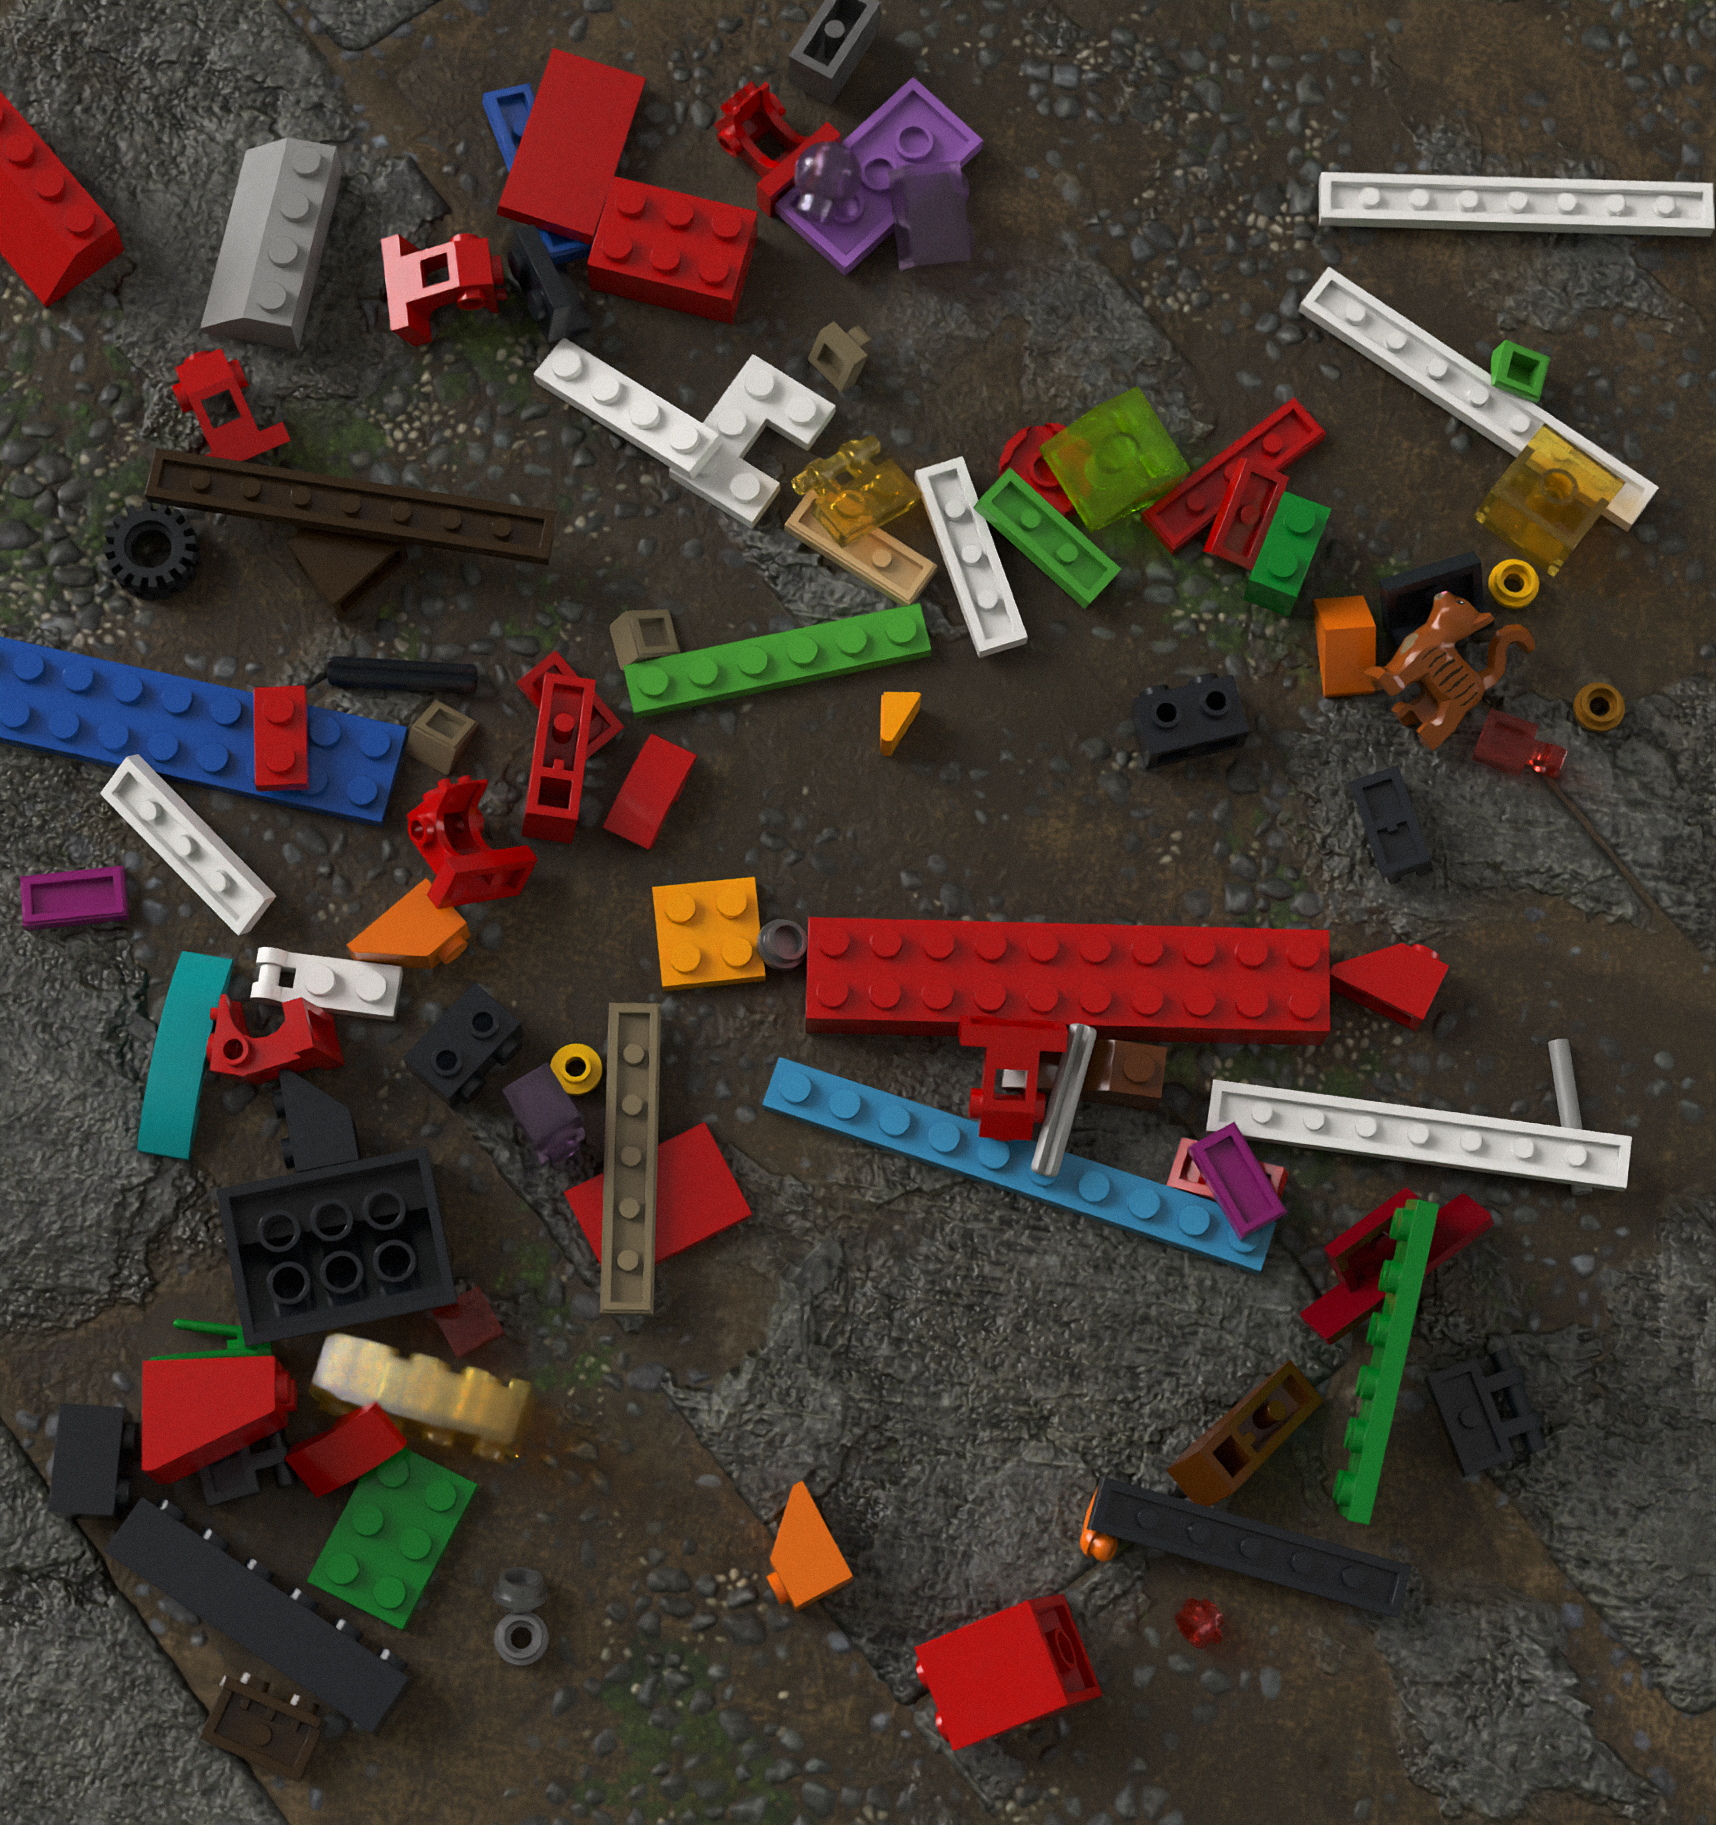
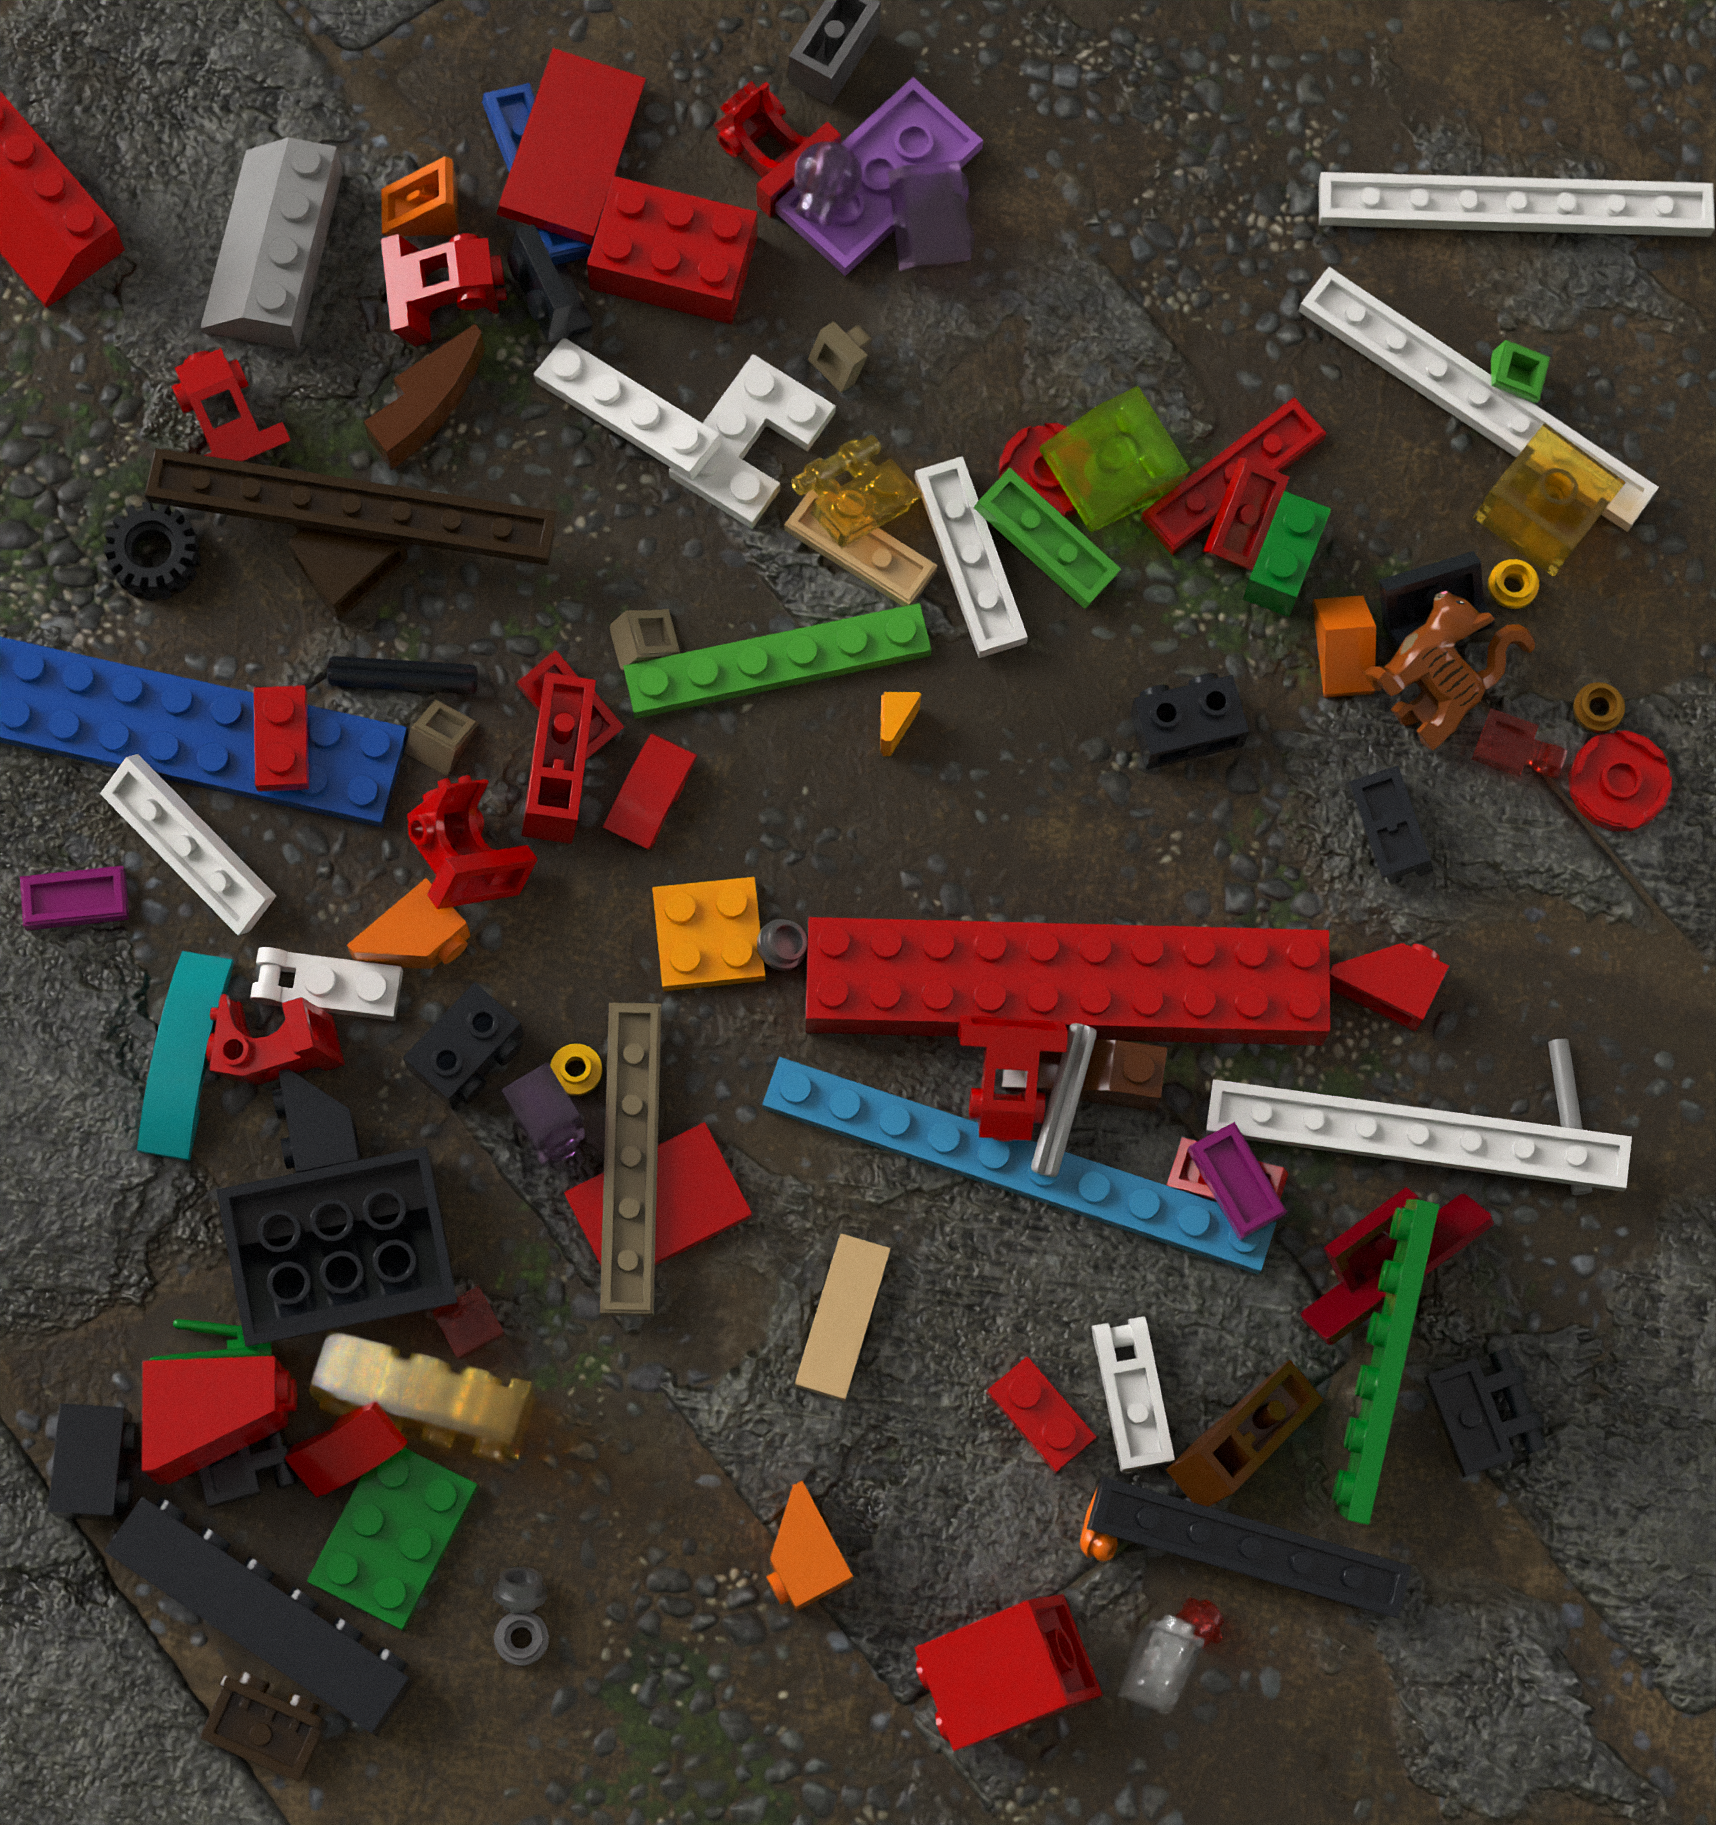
none -> reddish brown slope [364,323,485,470]
none -> orange slope [381,156,459,237]
none -> tan tile [794,1233,891,1402]
none -> red plate [986,1356,1097,1474]
none -> white plate [1092,1316,1175,1472]
none -> clear slope [1117,1615,1205,1715]
none -> red tile [1568,731,1672,831]

